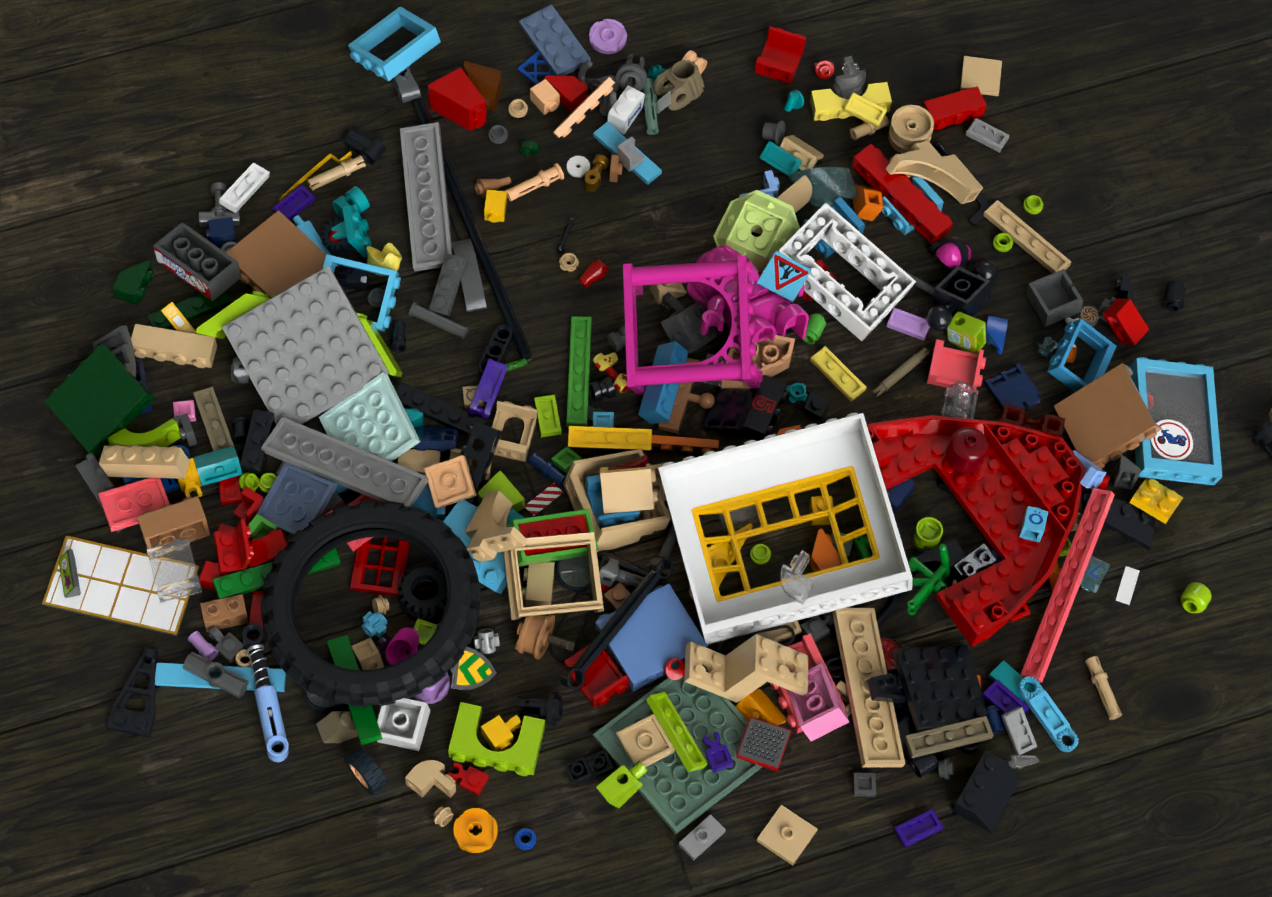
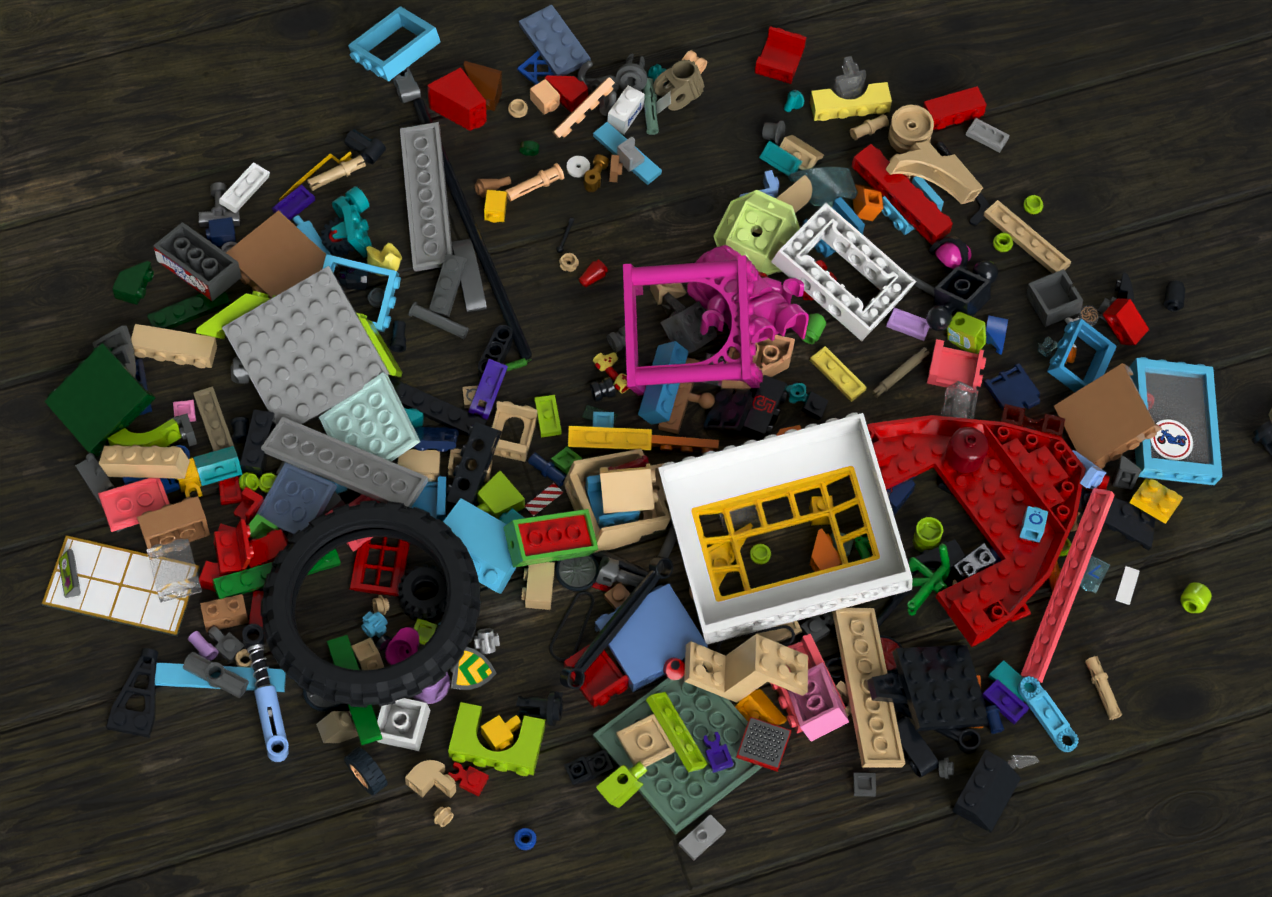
yellow sticker [161,302,196,334] -> none
light nougat plate [424,455,477,509] -> none
light orange plate [453,808,498,853] -> none
tan arch [464,491,528,562] -> none
dark grey plate [488,125,508,144] -> none
tan piece [503,532,604,620] -> none
medium nougat wheel [515,614,575,660] -> none
bright green tile [566,316,592,427] -> none
lavender tile [589,19,627,54] -> none
medium azure piece [757,251,811,303] -> none
tan plate [757,805,818,865] -> none
clear brick [781,550,814,604] -> none
red plate [814,60,834,79] -> none
light yellow tile [844,92,887,128] -> none
dark purple plate [894,808,943,848] -> none
dark tan plate [904,716,994,758] -> none
tan tile [960,56,1002,96] -> none
light grey plate [1001,707,1038,755] -> none

